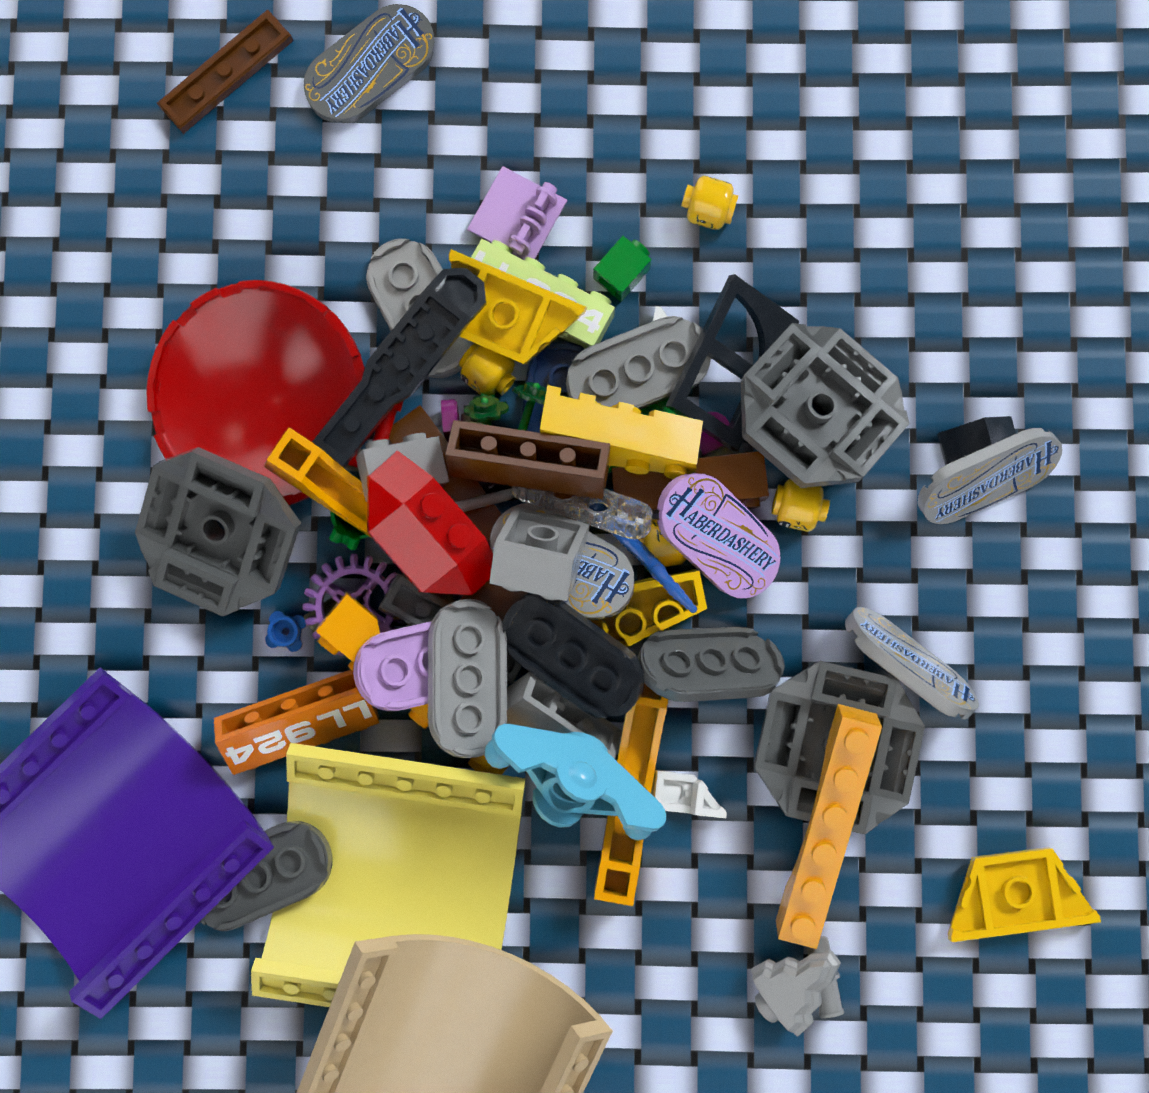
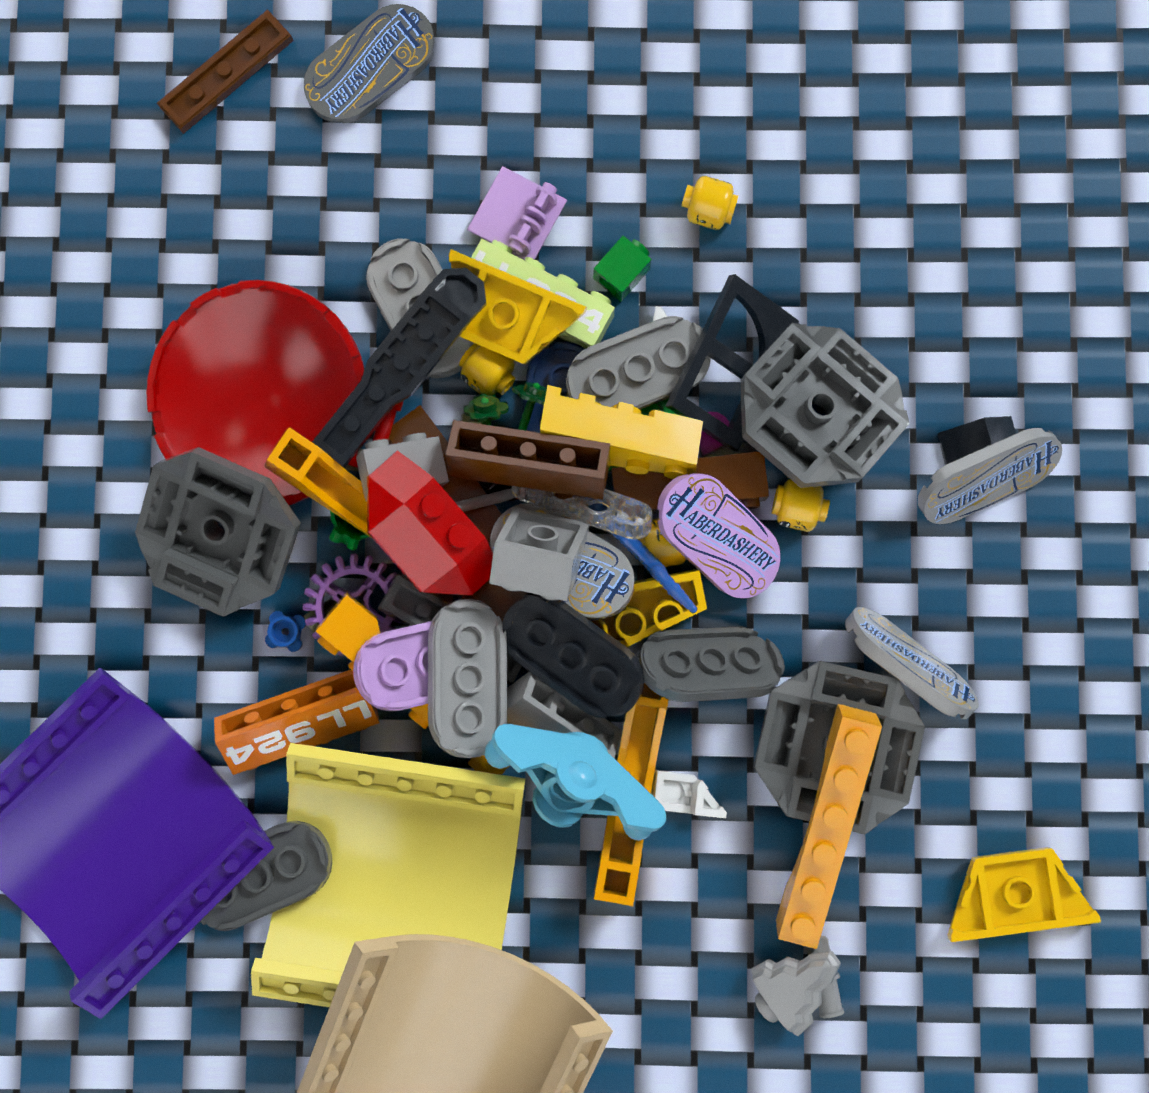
magenta tile [441,399,460,442] -> none

